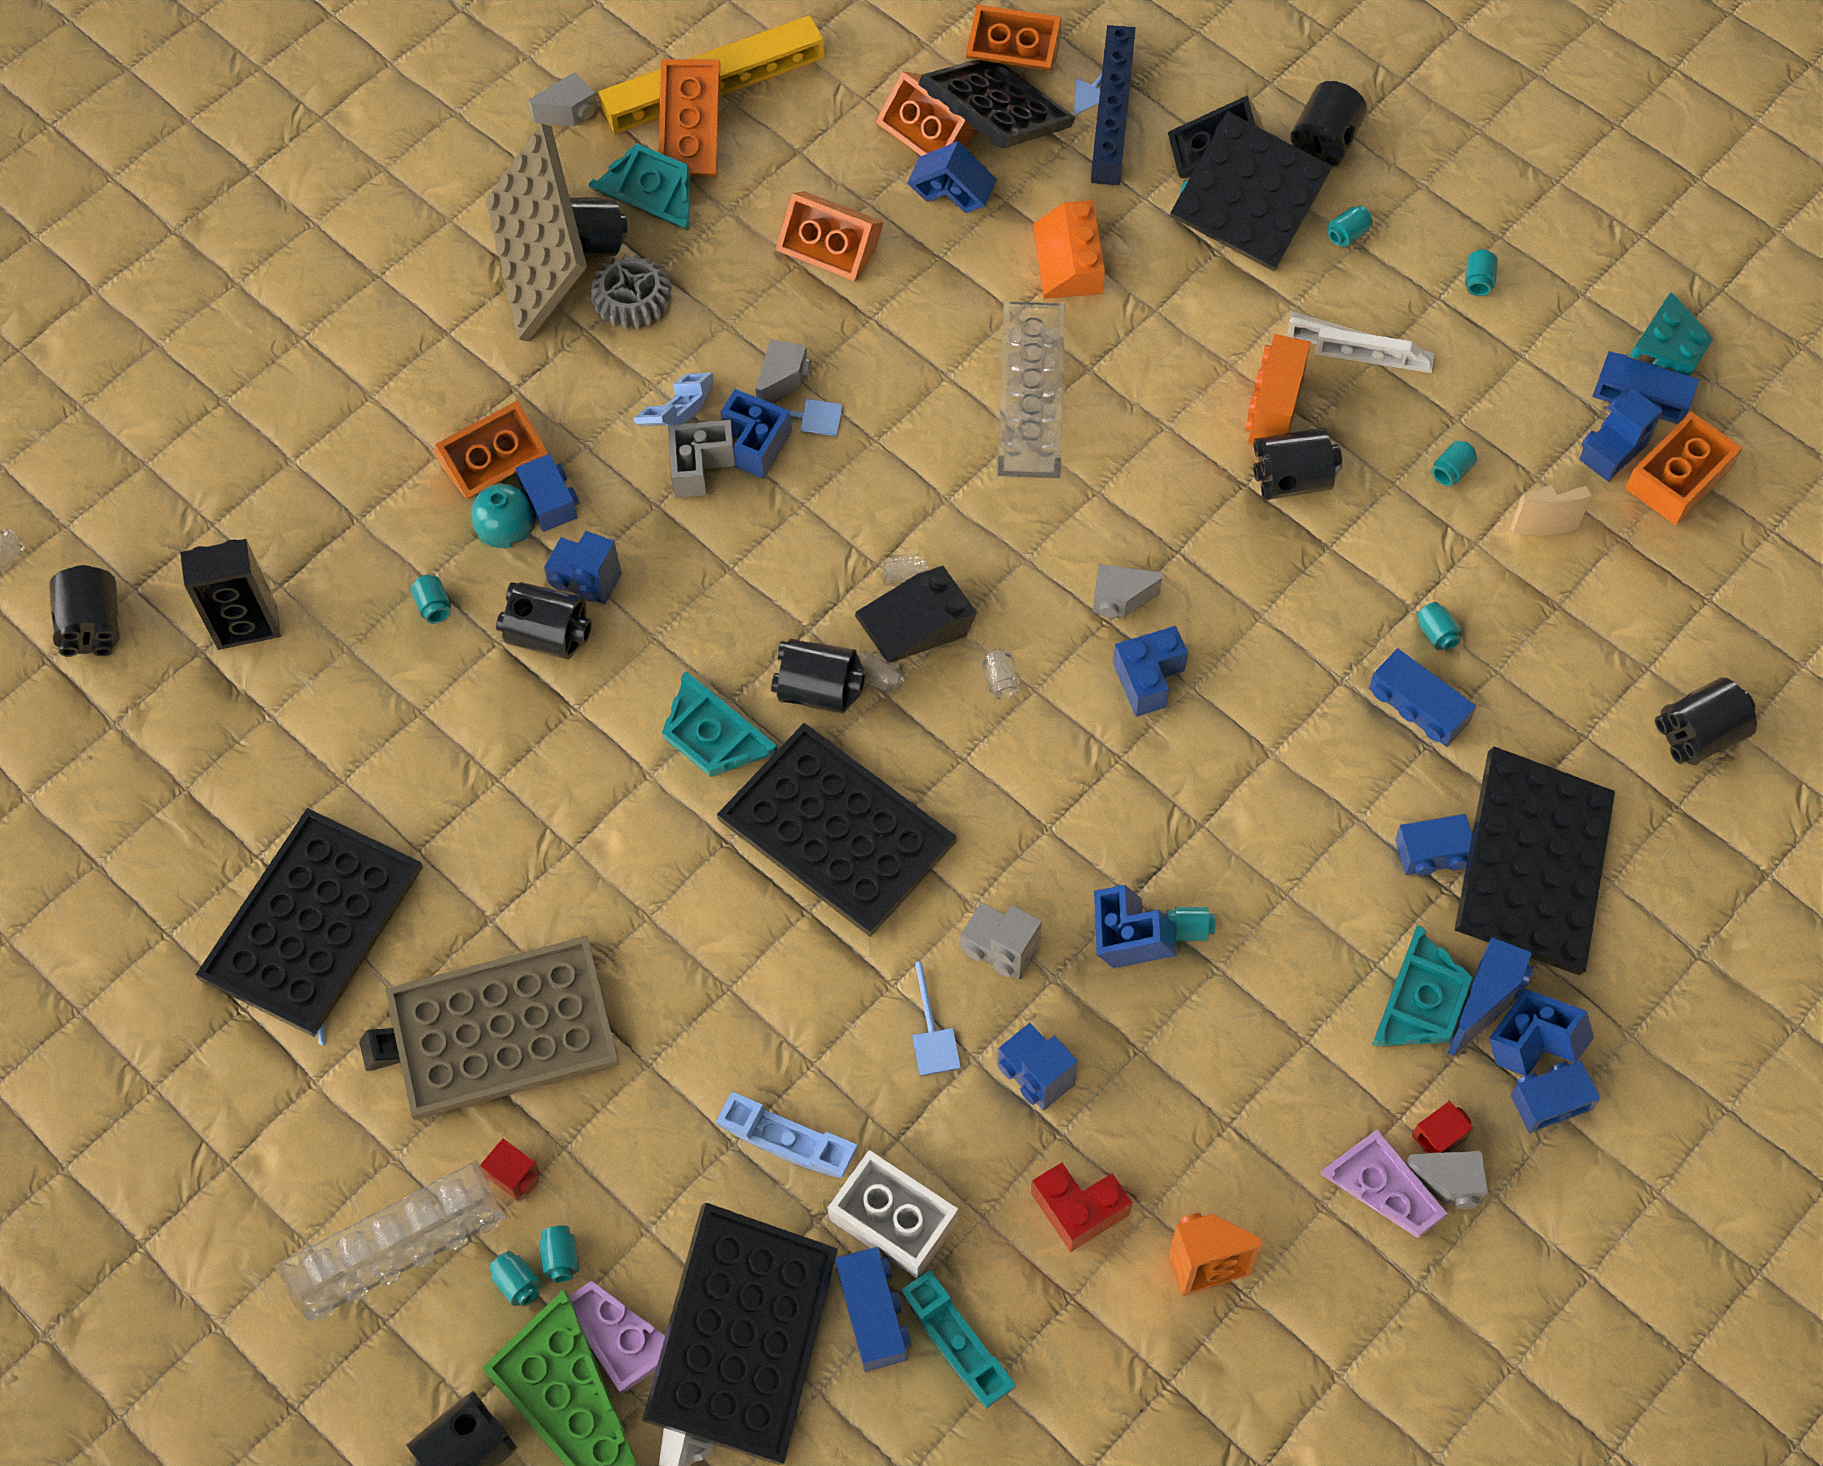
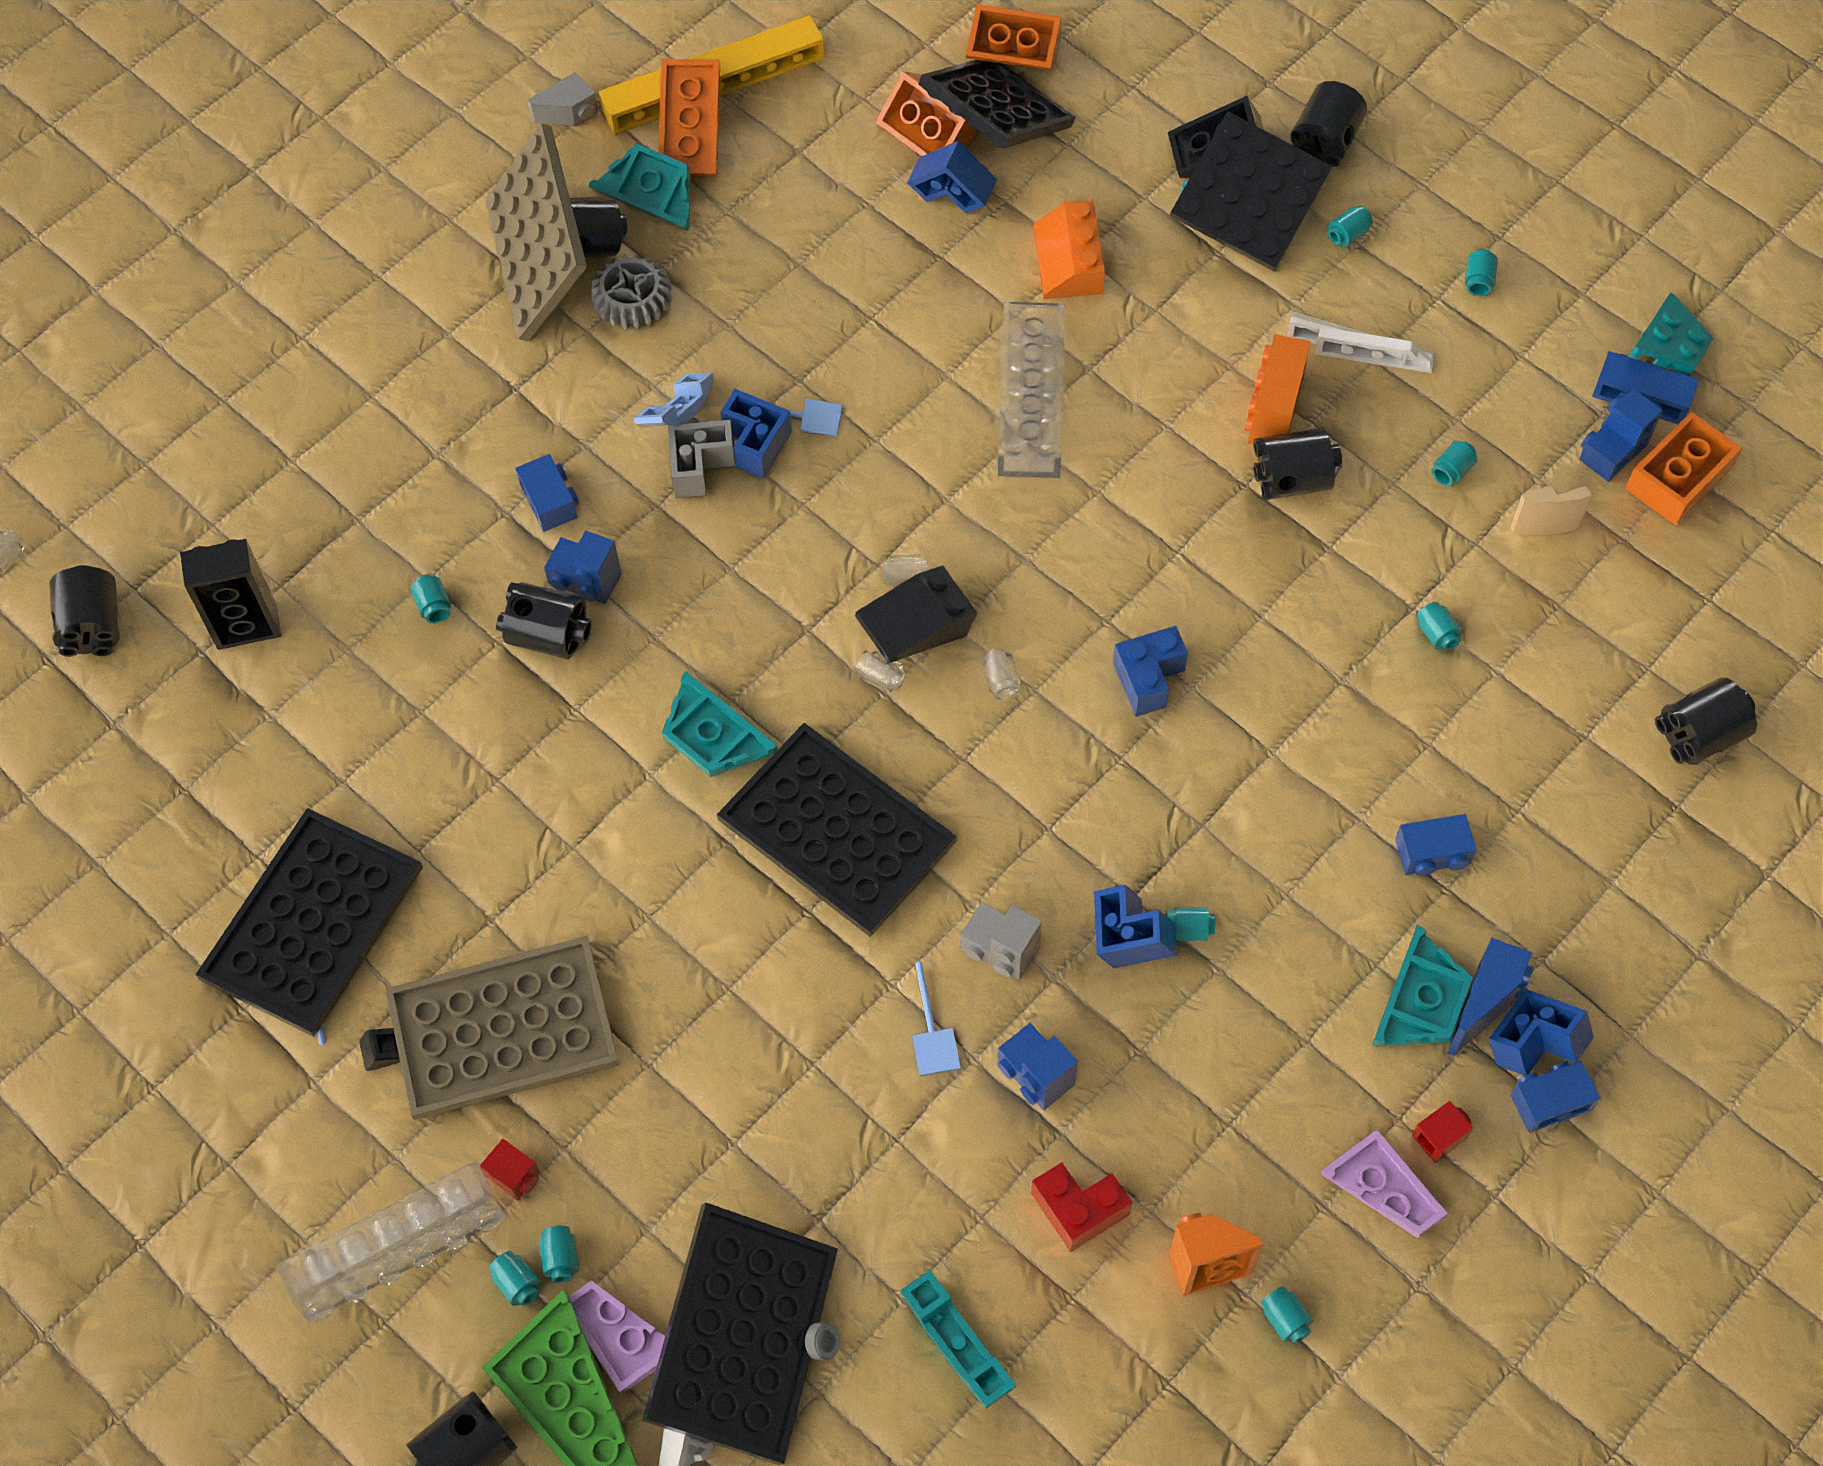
orange slope [434,400,548,500] -> none
teal cylinder [471,484,535,548] -> none
light blue slope [716,1092,858,1178] -> none
light grey slope [755,339,811,403] -> none
black cylinder [771,639,865,713] -> none
orange slope [775,191,884,281] -> none
white brick [828,1150,959,1279] -> none
blue brick [835,1247,912,1372] -> none
light blue piece [1074,72,1102,115] -> none
dark blue brick [1091,25,1136,185] -> none
light grey slope [1093,564,1163,618] -> none
blue brick [1369,648,1476,747] -> none
light grey slope [1406,1151,1488,1209] -> none
black plate [1454,746,1615,975] -> none
none -> light grey tile [805,1322,840,1360]
none -> teal brick [1261,1286,1313,1344]

